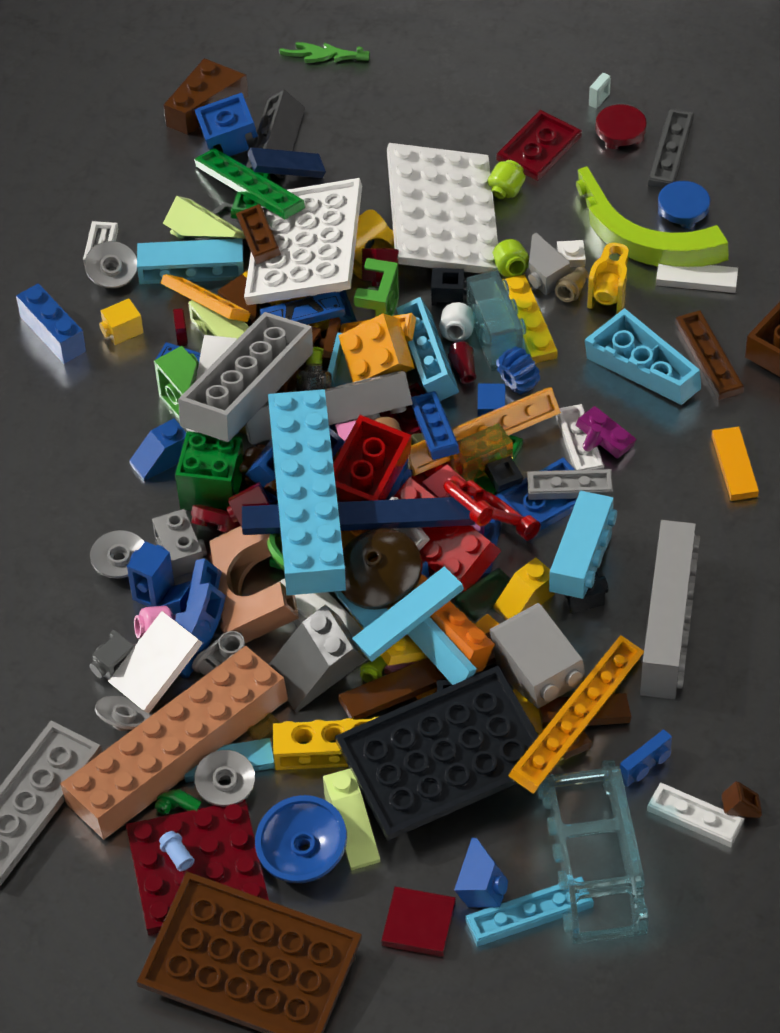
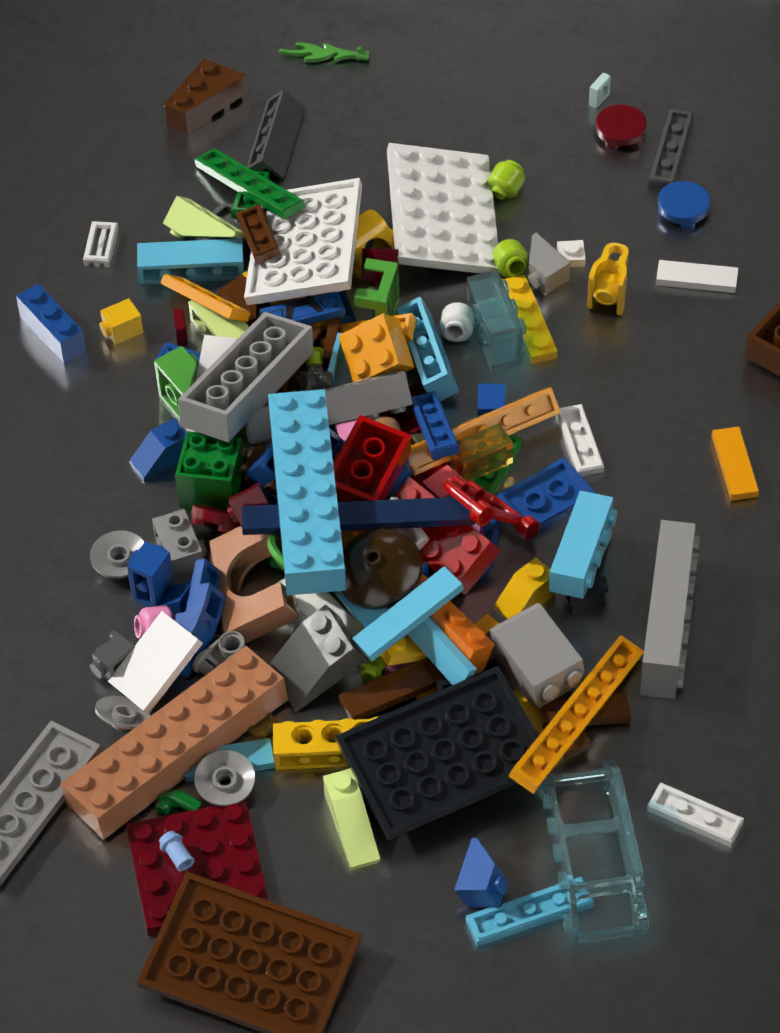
light grey dish [85,241,137,288] -> none
blue panel [194,93,258,157] -> none
dark blue tile [247,147,326,178] -> none
blue dish [255,795,347,883] -> none
dark red tile [381,886,456,957] -> none
black brick [431,268,469,306] -> none
dark red cone [448,341,477,384] -> none
tile [455,567,511,621] -> none
black plate [484,456,524,492] -> none
dark red tile [496,110,582,181] -> none
blue gear [496,346,540,395] -> none
light grey tile [527,469,613,500] -> none
dark tan cone [555,267,589,302] -> none
lime arch [576,166,729,267] -> none
magenta plate [576,406,637,459] -> none
medium azure wedge [585,308,701,405] -> none
blue plate [619,729,672,787] -> none
reddish brown tile [675,310,744,401] -> none
reddish brown slope [722,781,762,818] -> none

